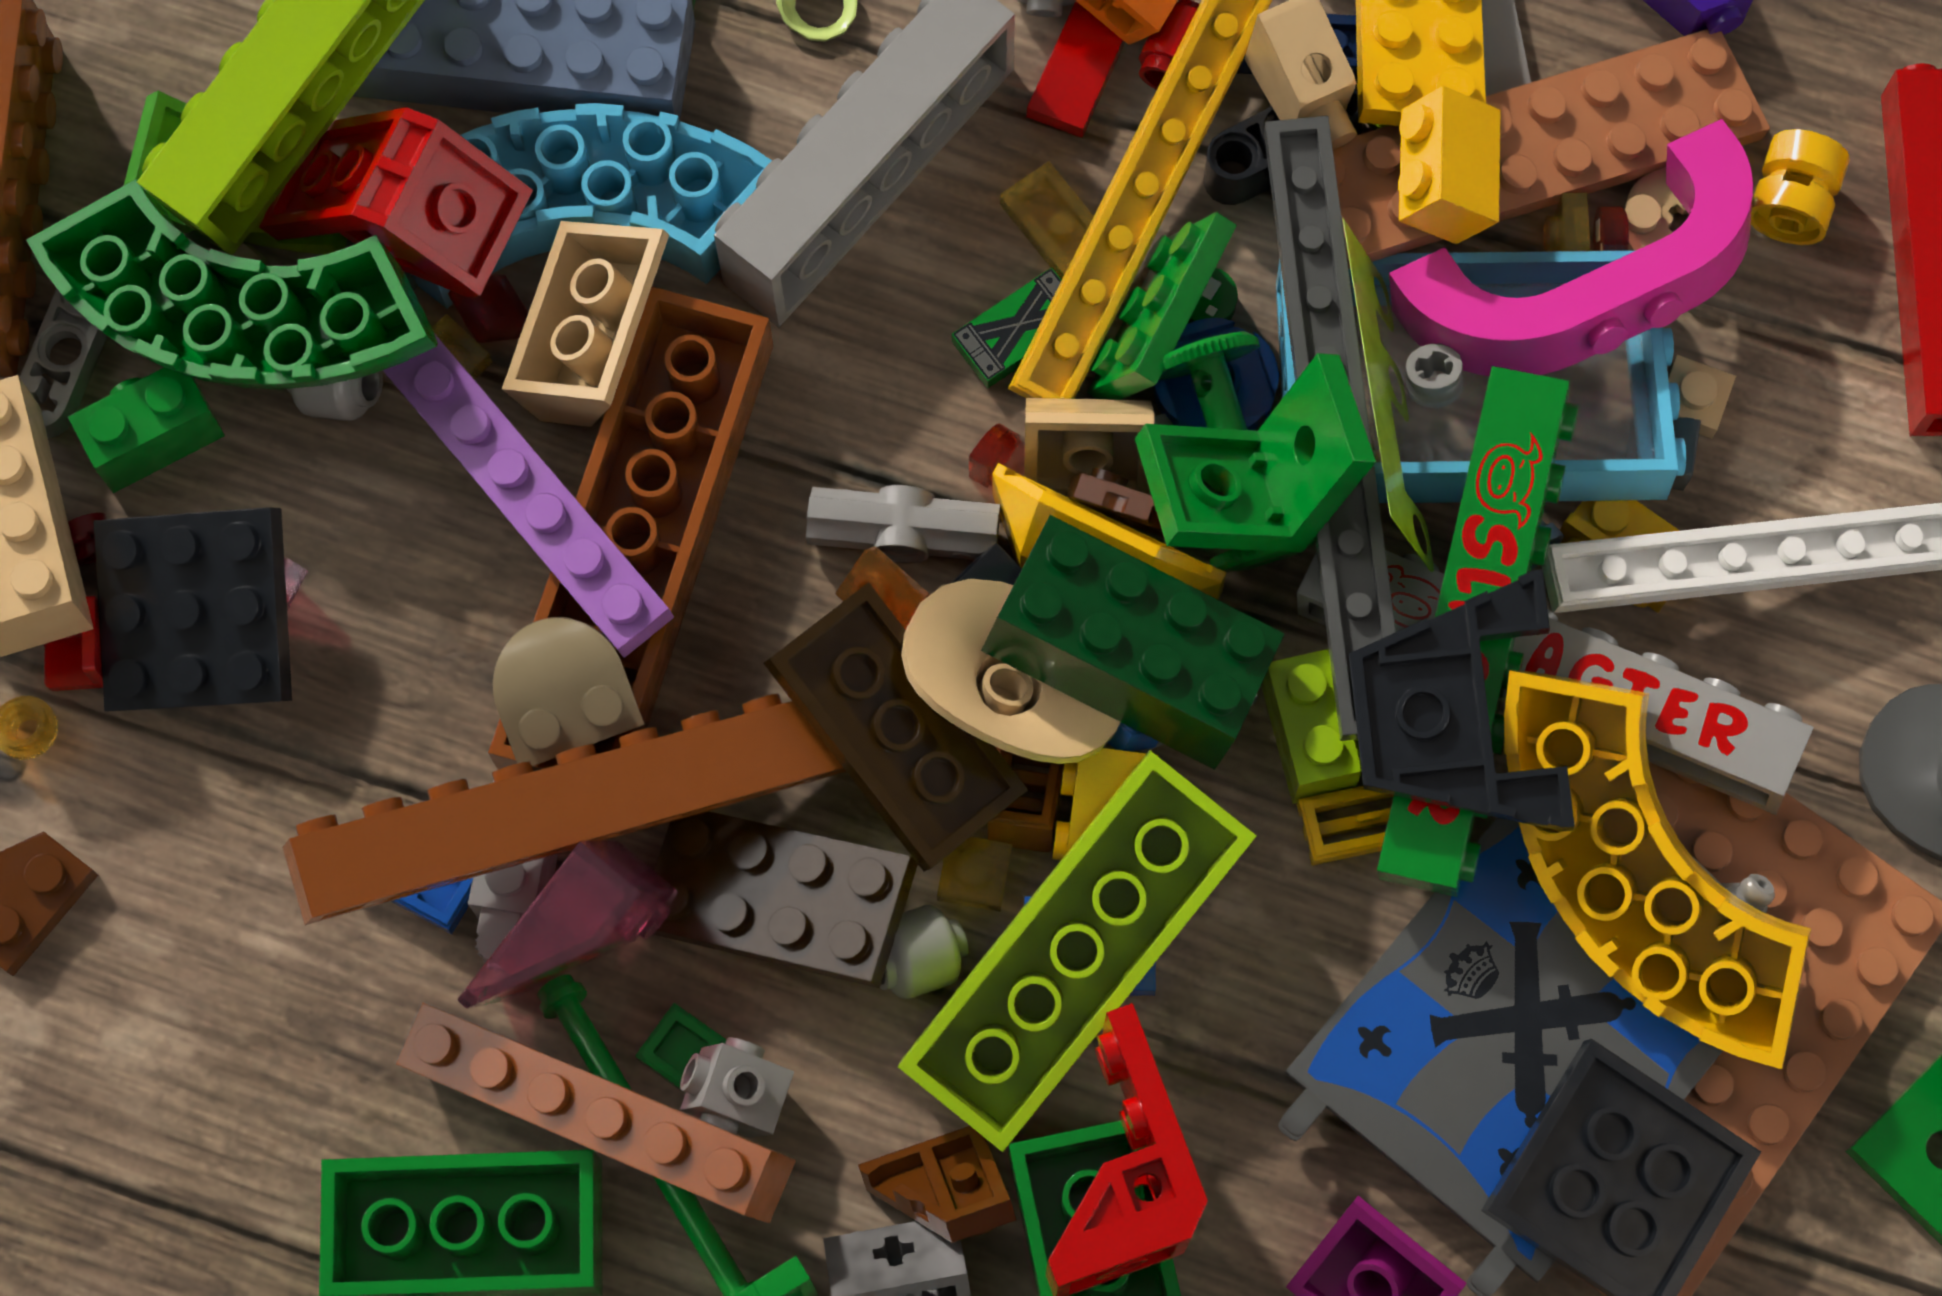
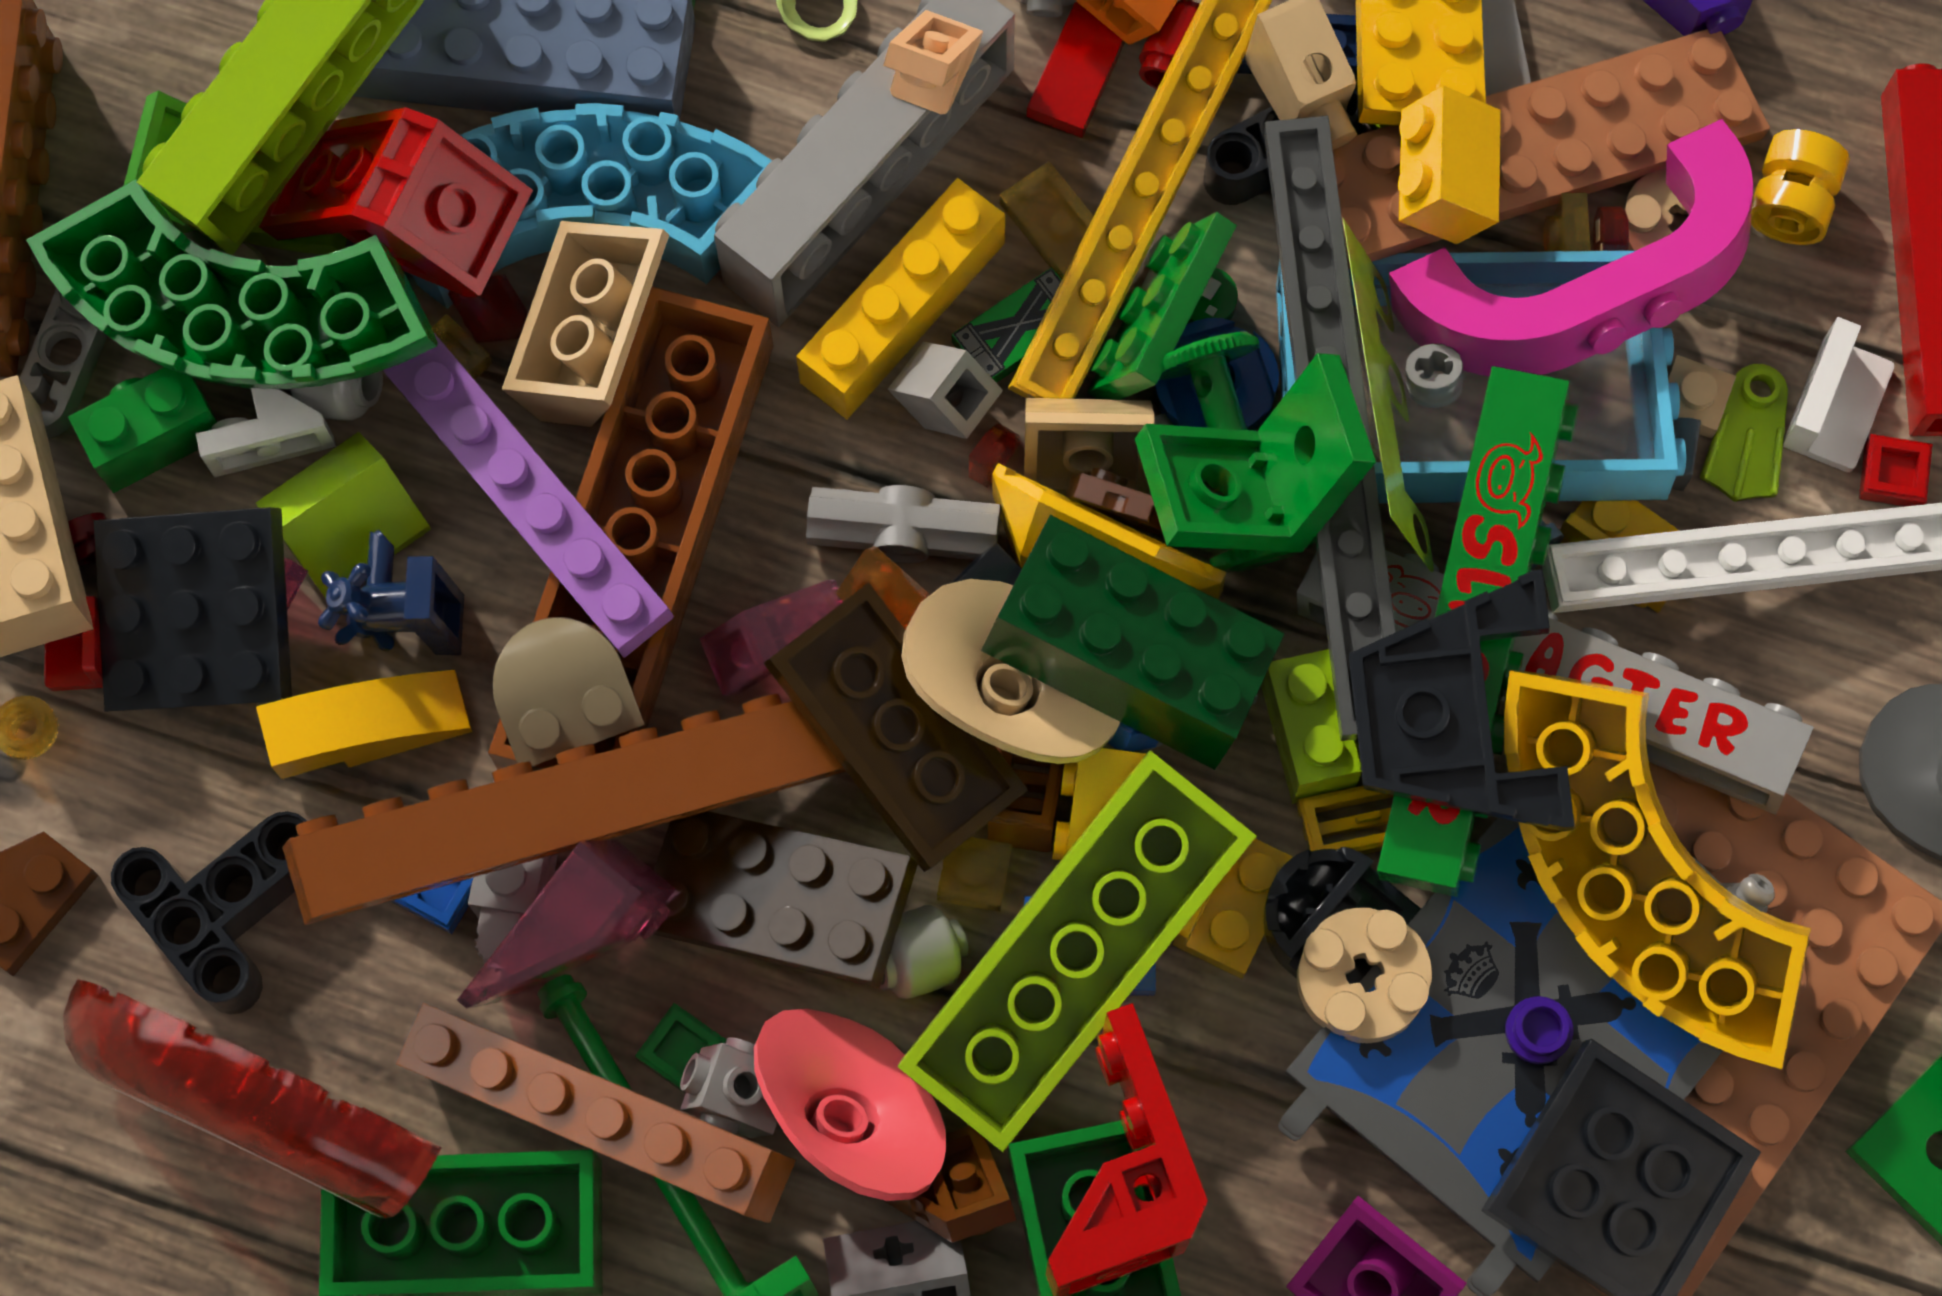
none -> clear red brick [63,979,442,1219]
none -> black beam [111,811,307,1015]
none -> white slope [196,388,336,478]
none -> lime slope [256,432,431,599]
none -> yellow slope [256,670,472,779]
none -> dark blue piece [318,530,465,655]
none -> clear pink slope [699,580,844,696]
none -> coral hat [753,1009,946,1201]
none -> yellow brick [796,177,1005,420]
none -> light nougat slope [883,10,983,114]
none -> light grey brick [888,342,1003,439]
none -> yellow bracket [1173,822,1293,979]
none -> black slope [1264,847,1421,984]
none -> tan plate [1297,908,1432,1043]
none -> dark purple plate [1505,996,1573,1064]
none -> lime piece [1700,364,1788,502]
none -> white panel [1783,317,1894,472]
none -> red tile [1859,434,1933,507]

